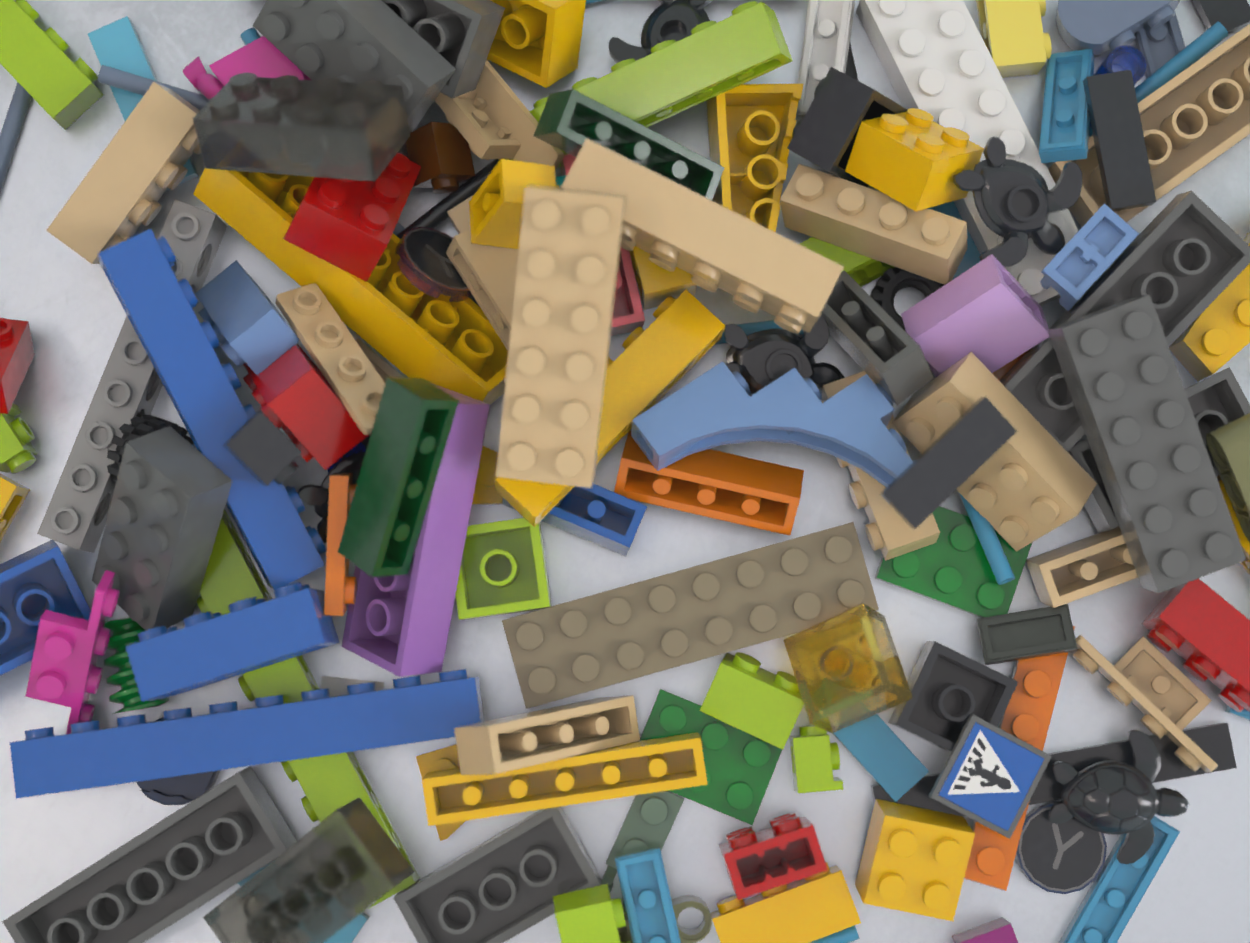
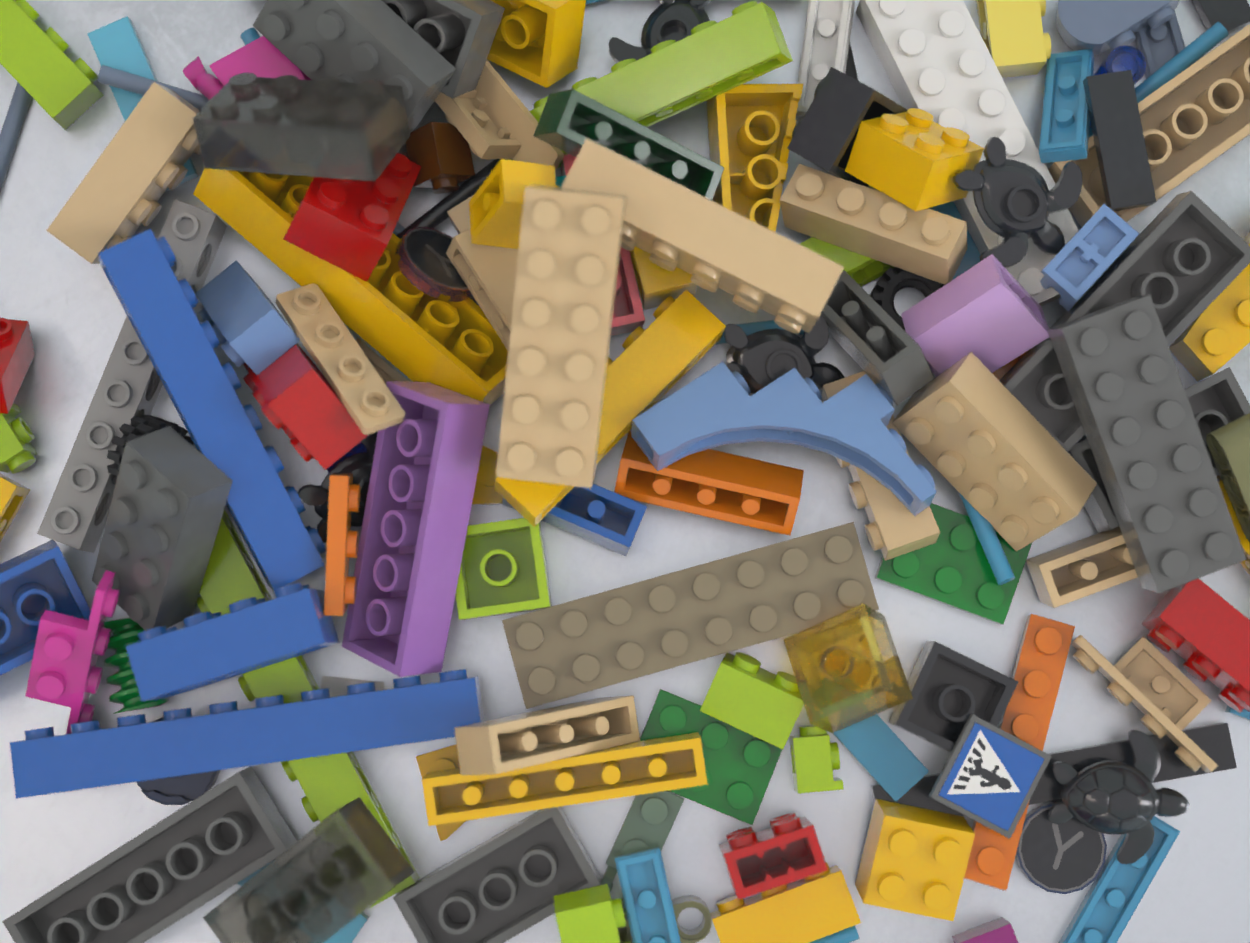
black brick [223,411,301,486] -> none
dark green brick [338,377,459,577] -> none
black tile [880,397,1017,529] -> none
pearl dark grey tile [976,604,1077,665] -> none

